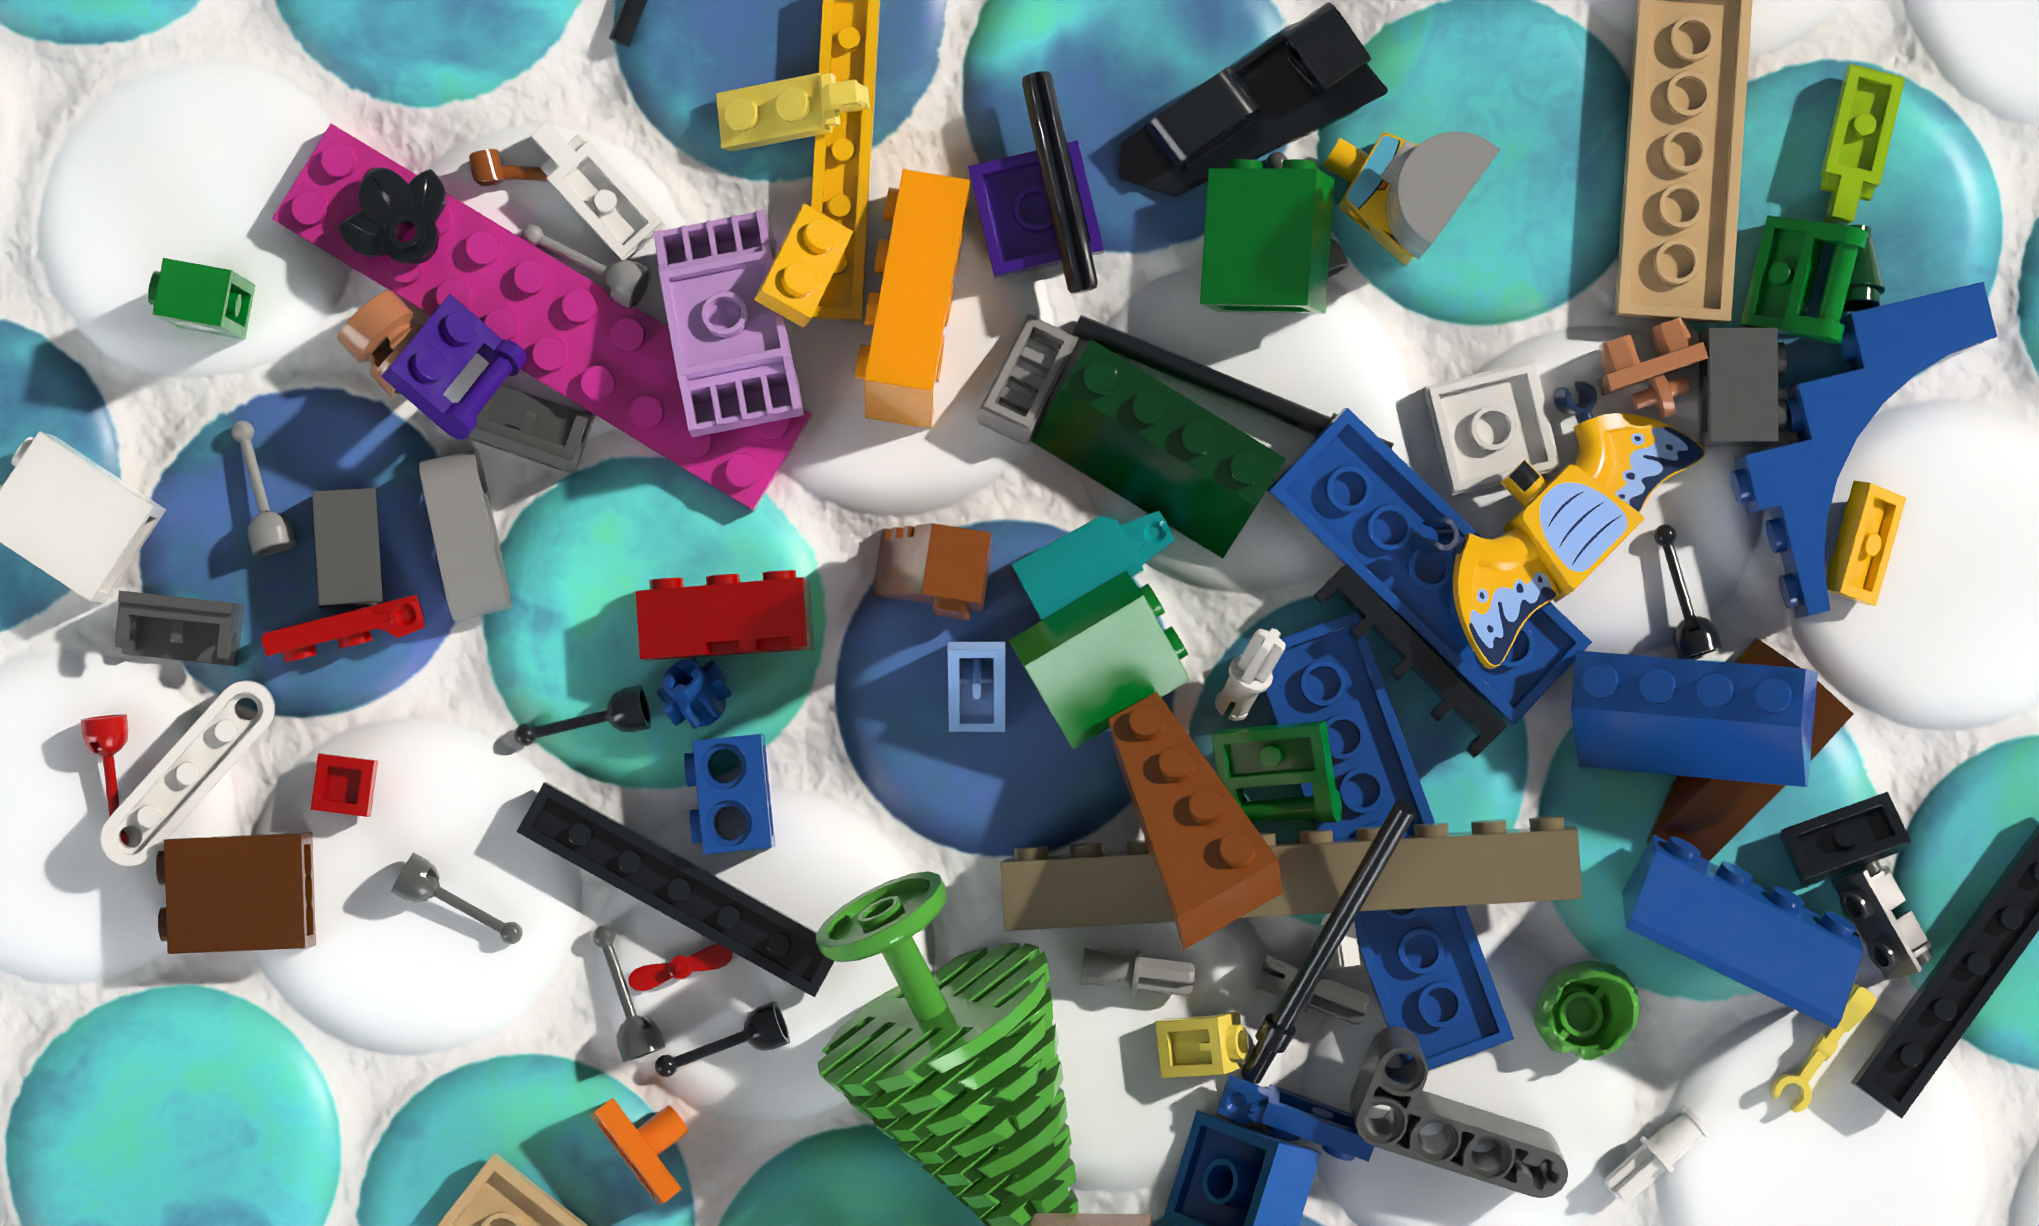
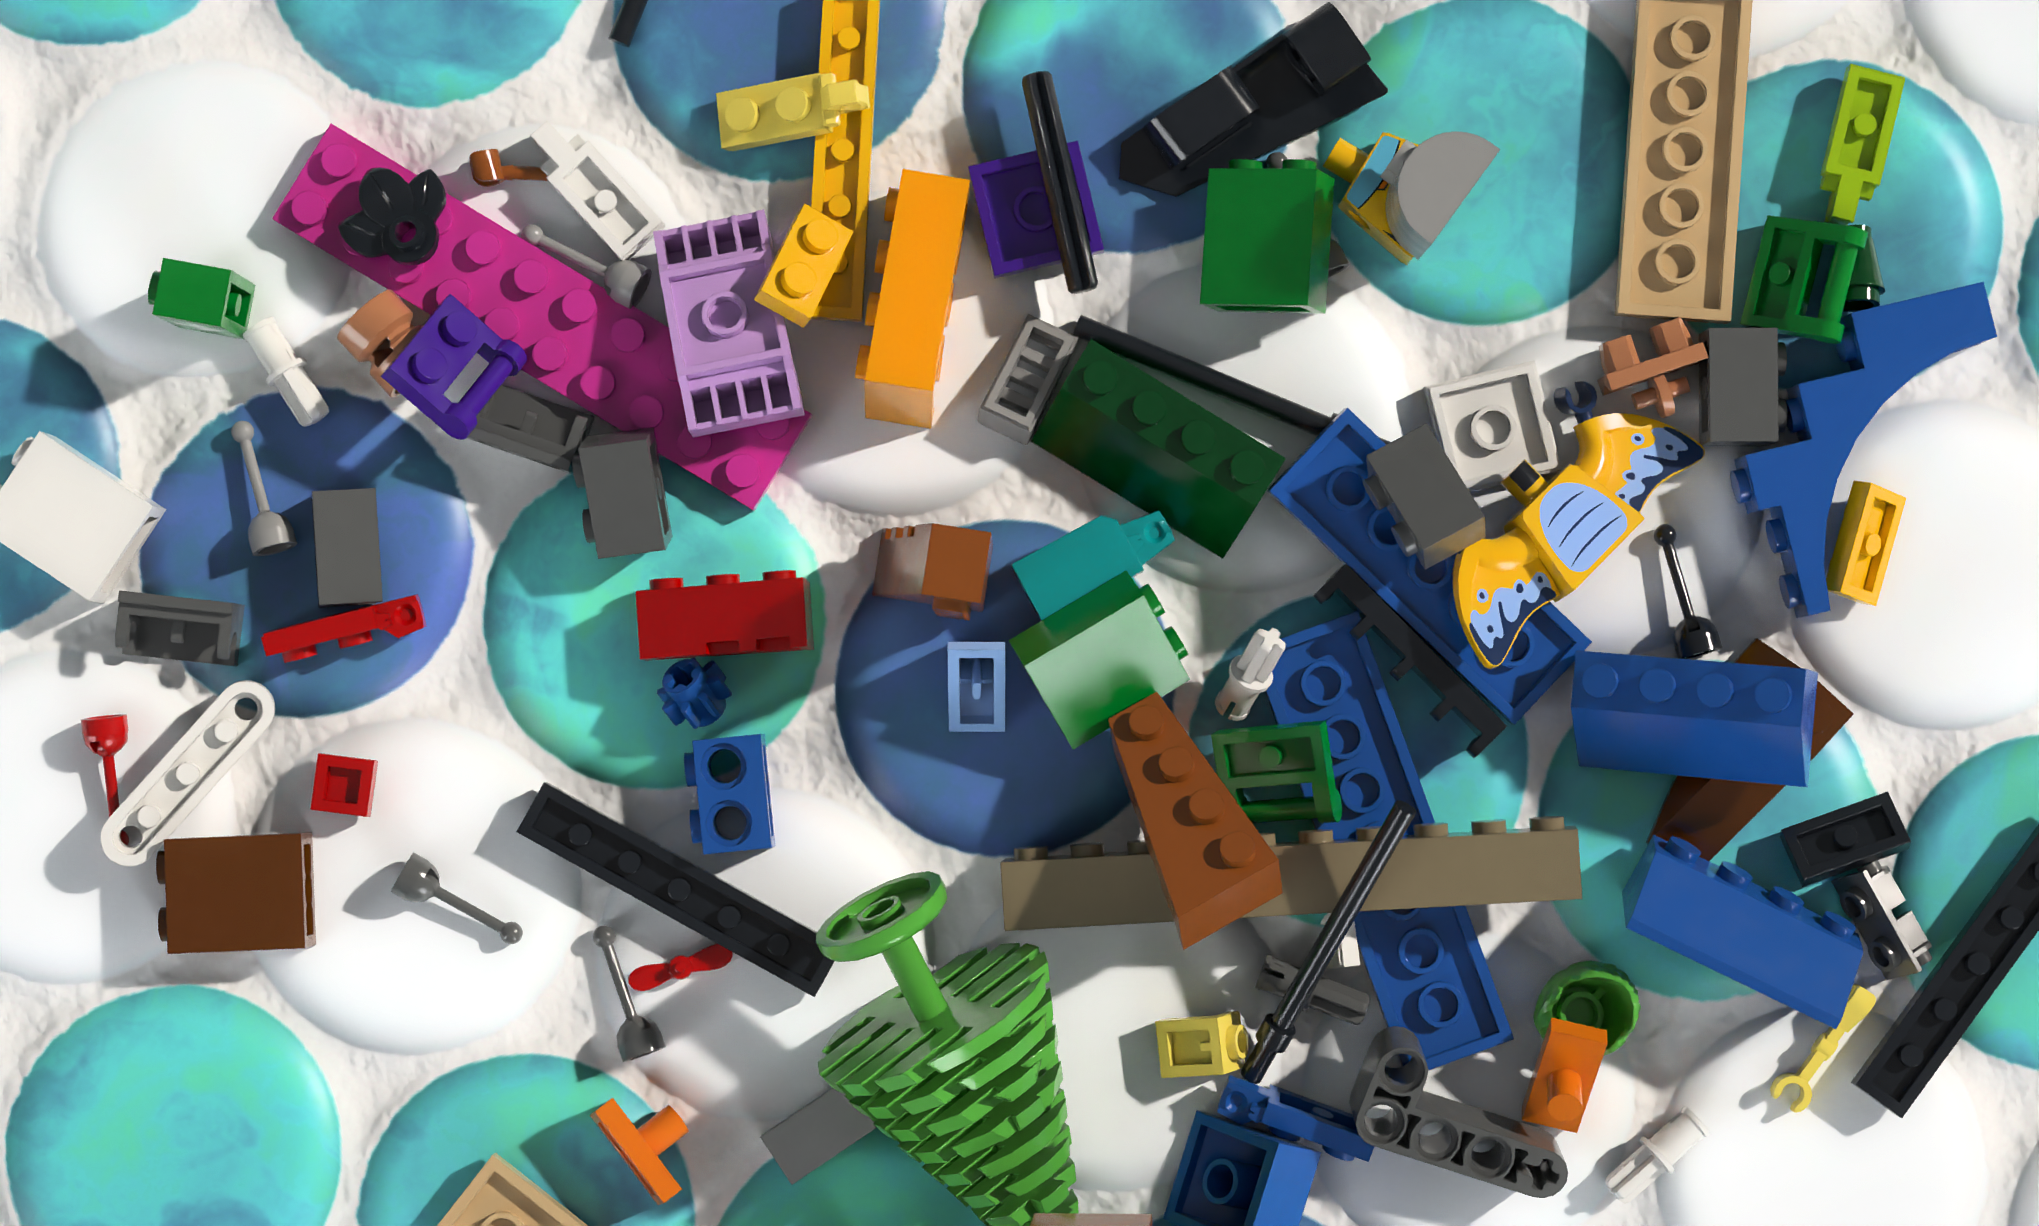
light grey beam [419,449,511,621] -> none
black hinge [514,685,651,746] -> none
black hinge [655,1001,790,1077] -> none
light grey axle [1081,948,1195,996] -> none
none -> white axle [243,317,329,427]
none -> dark grey brick [572,427,672,559]
none -> light grey tile [760,1088,877,1185]
none -> dark grey brick [1363,423,1486,570]
none -> orange tile [1522,1017,1608,1133]

